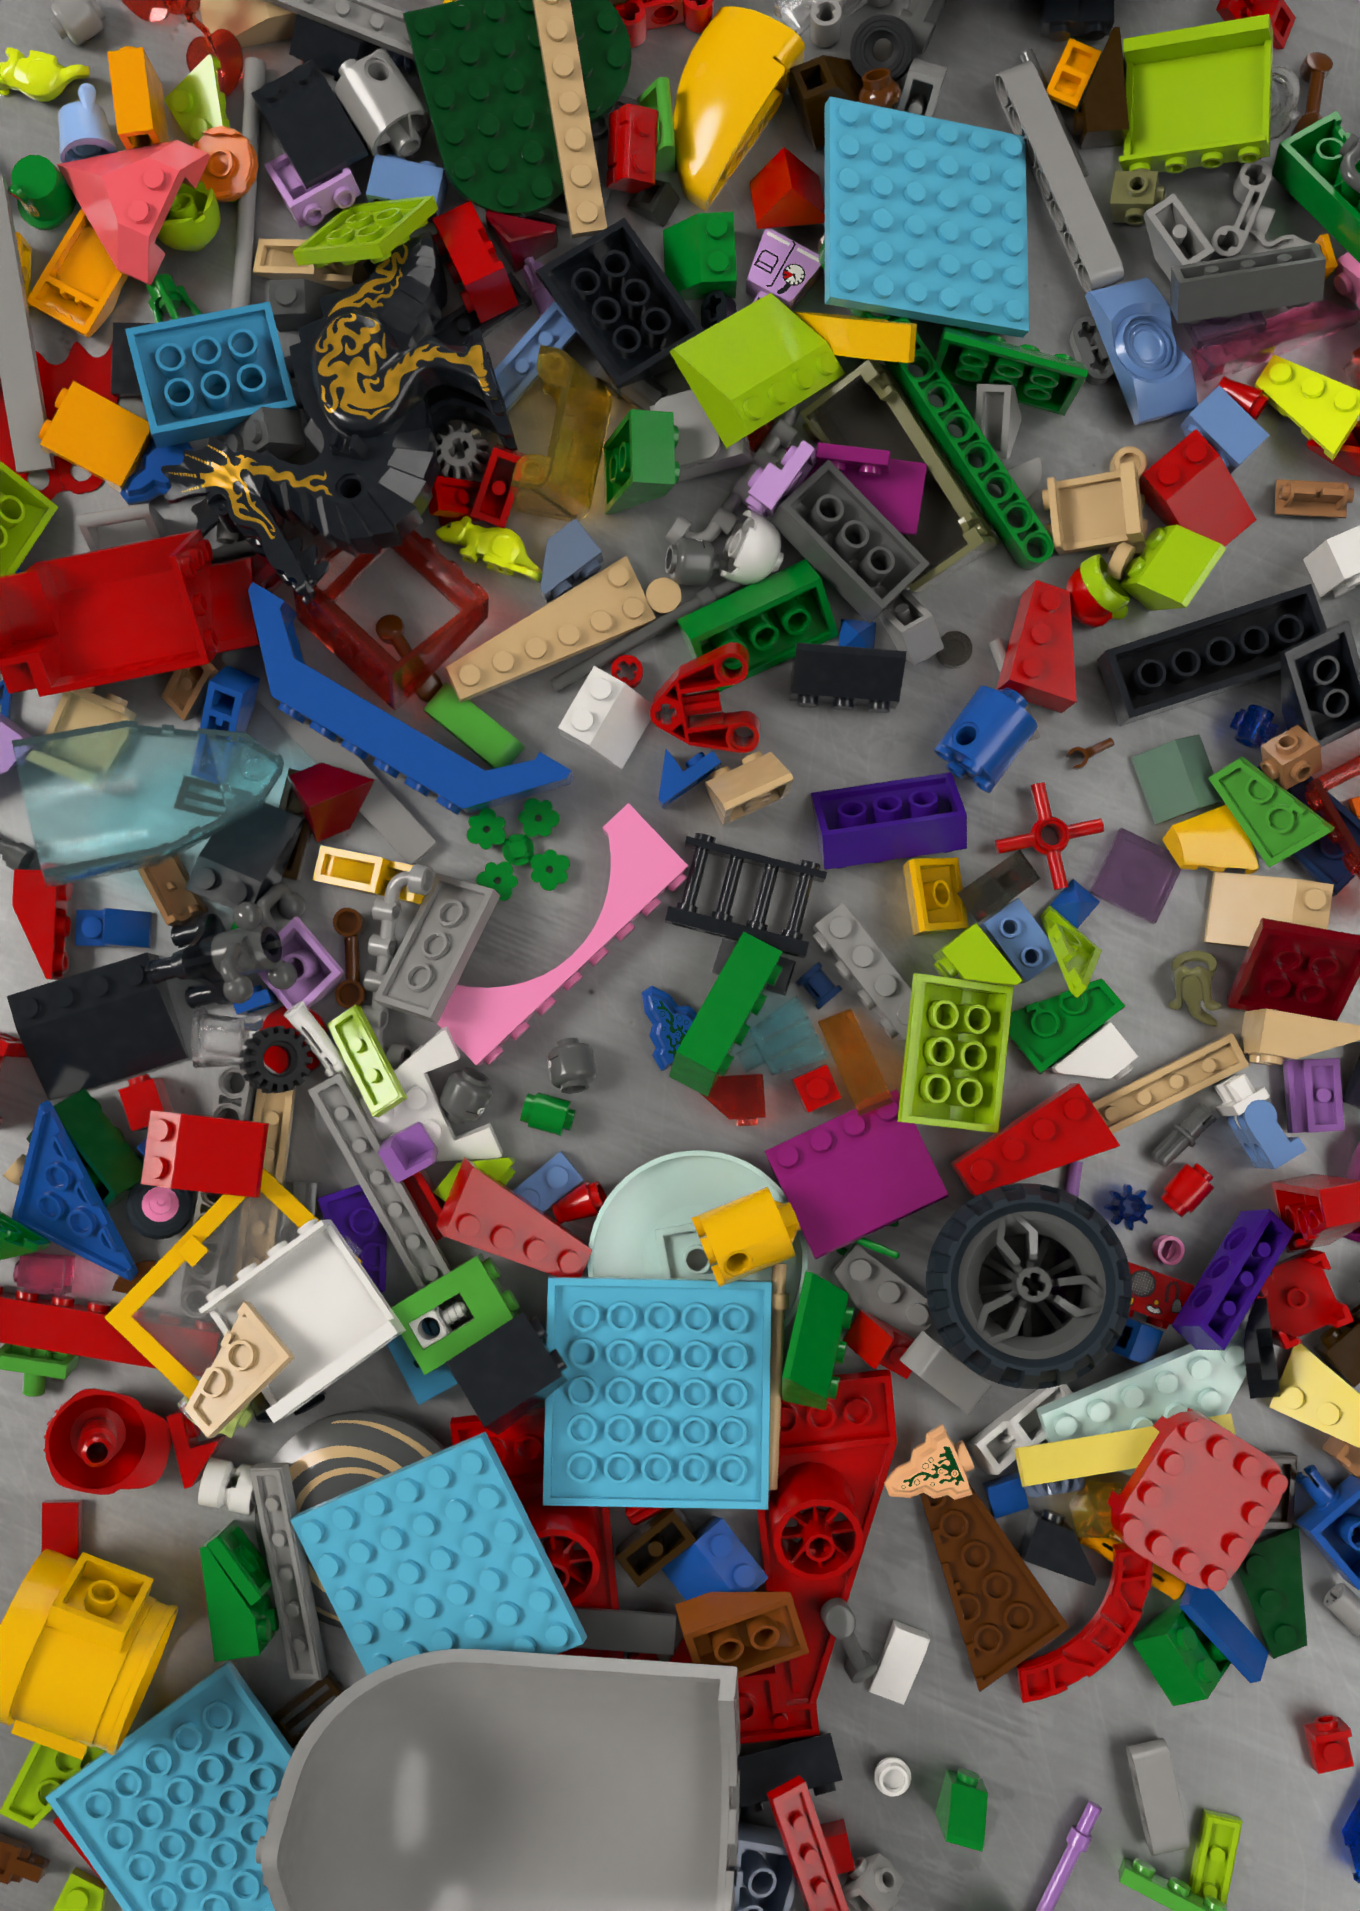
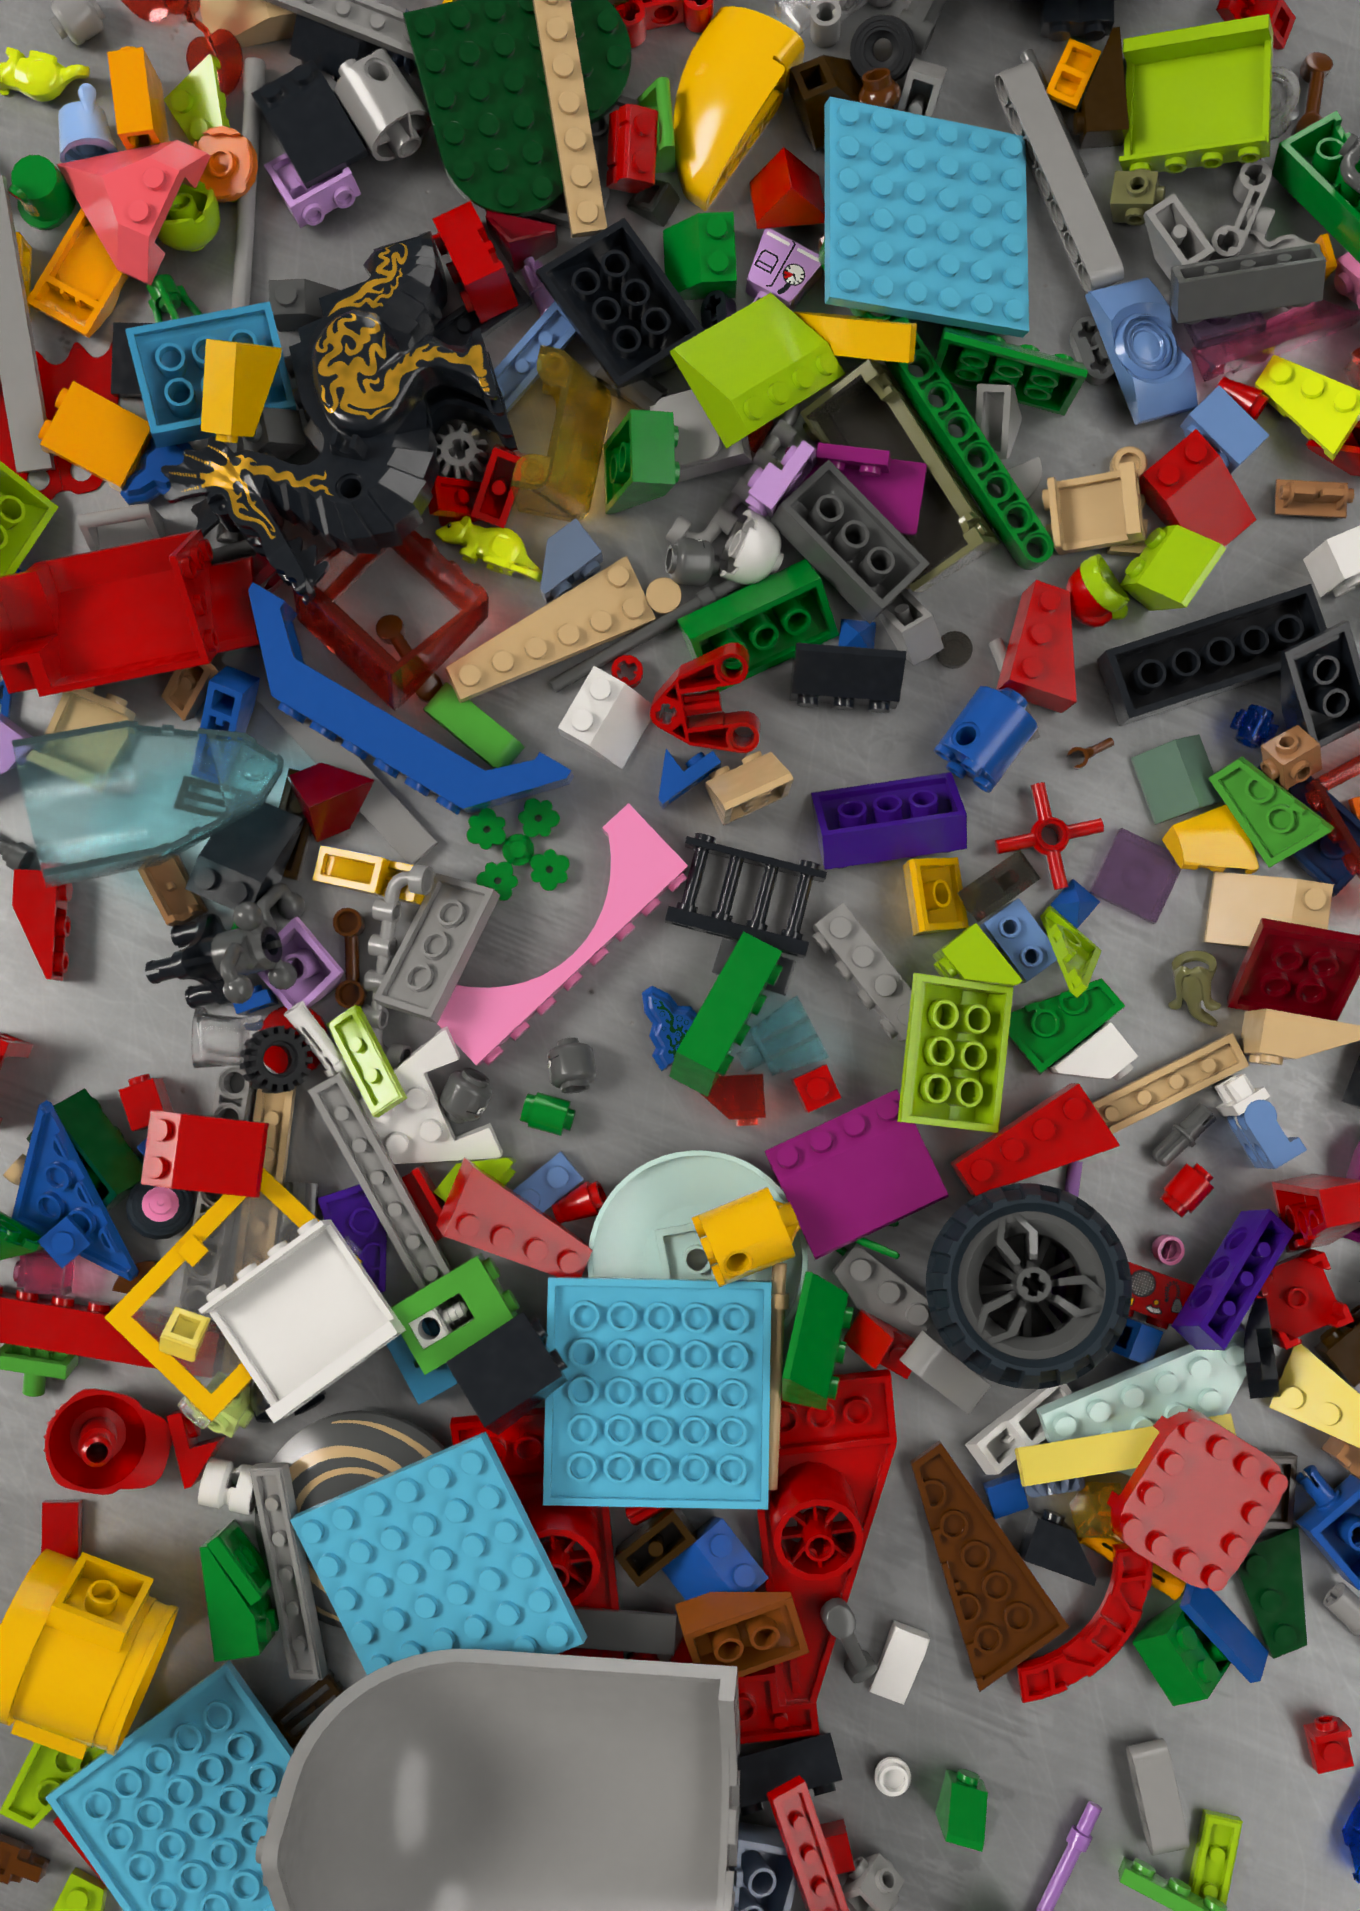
black slope [7,952,189,1101] -> none
blue slope [75,908,152,948] -> none
tan wing [185,1301,295,1438] -> none
tan slope [253,238,368,290] -> none
lime plate [293,195,438,268] -> none
medium blue brick [366,154,448,223] -> none
medium lavender panel [378,1122,439,1183] -> none
dark blue bush [795,962,843,1010] -> none
clear orange tile [818,1009,893,1116] -> none
light nougat rock [884,1424,975,1500] -> none
clear blue gear [1104,1184,1153,1230] -> none
tan tile [1107,542,1136,580] -> none
medium lavender plate [1283,1058,1345,1133] -> none
none -> blue plate [37,1215,93,1268]
none -> light yellow slope [159,1306,211,1362]
none -> yellow slope [201,339,282,443]

